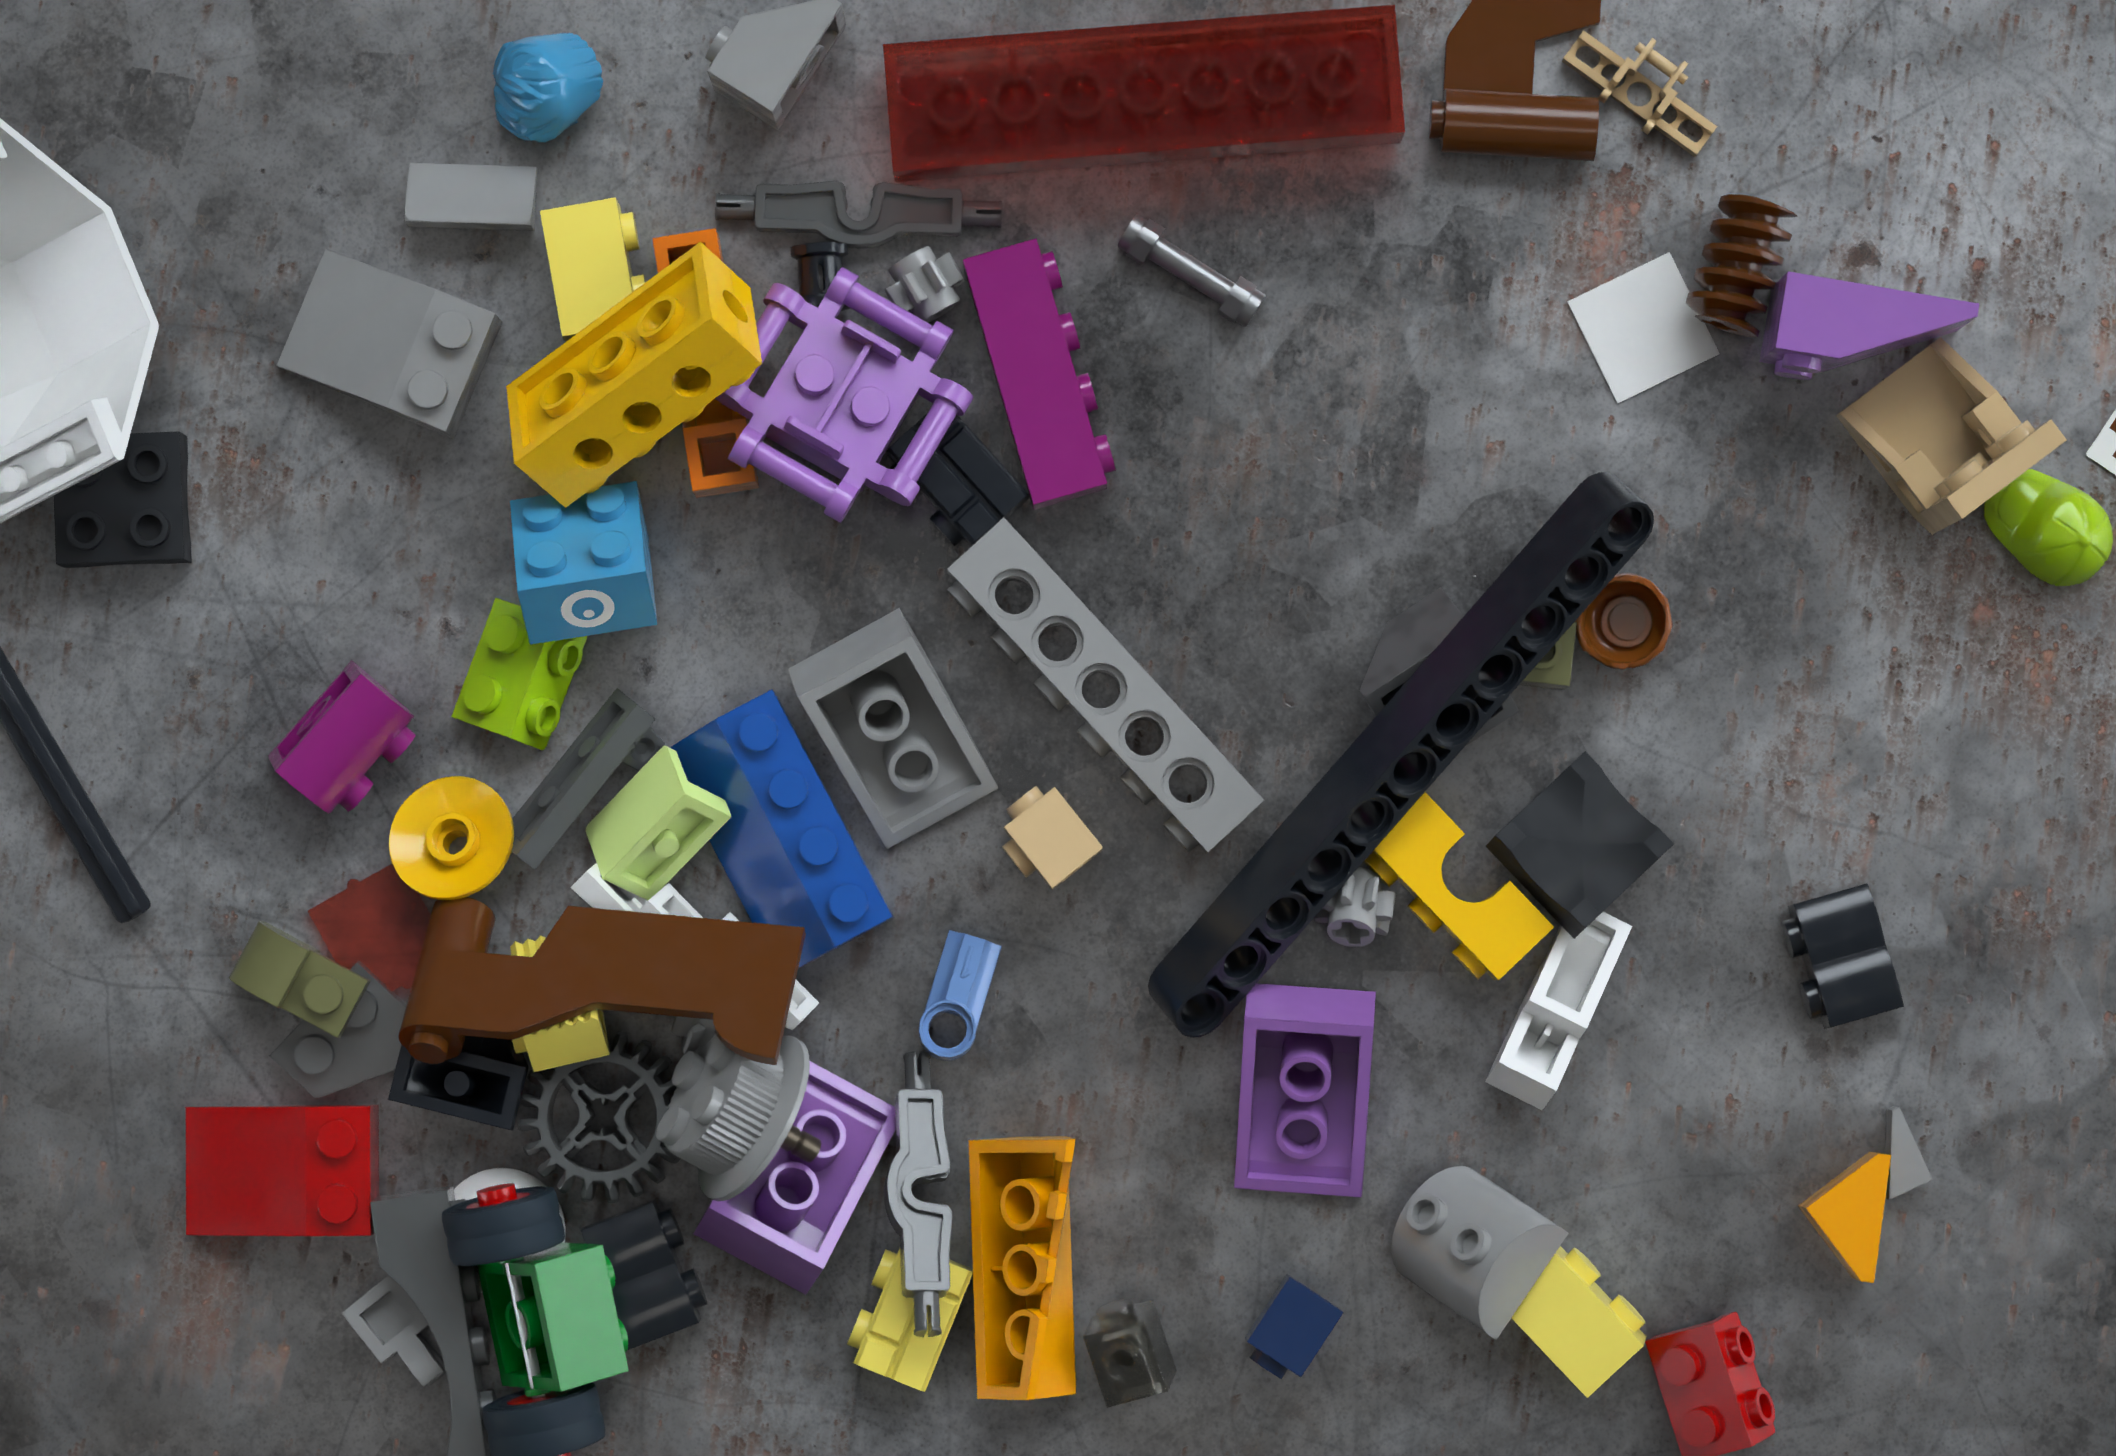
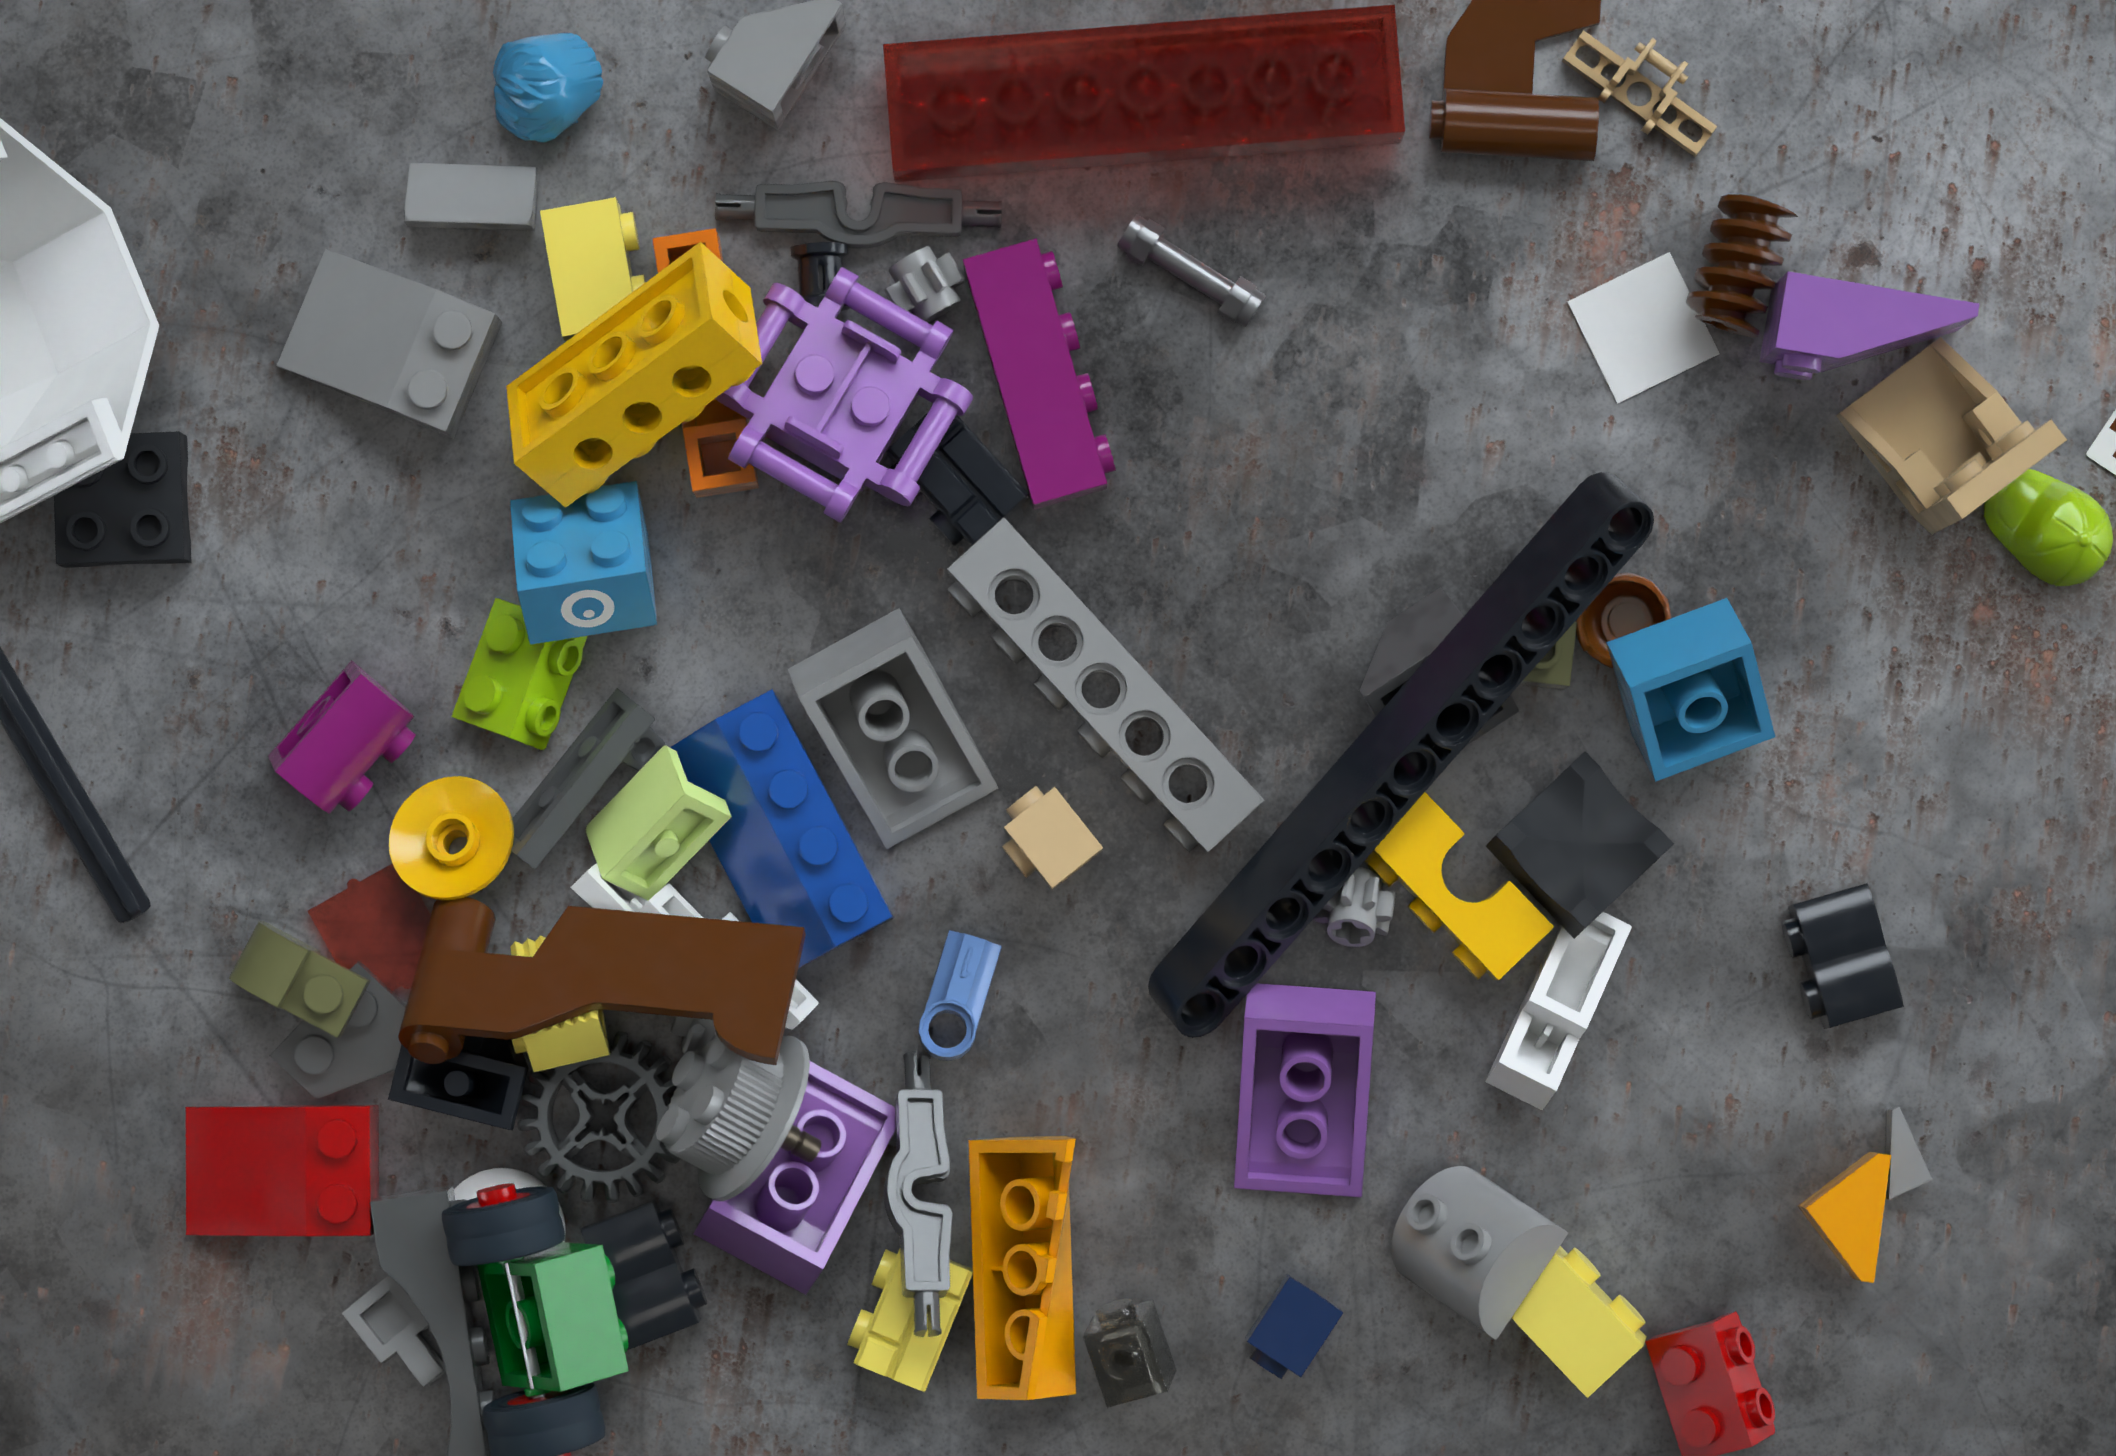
none -> dark azure brick [1606,598,1776,782]

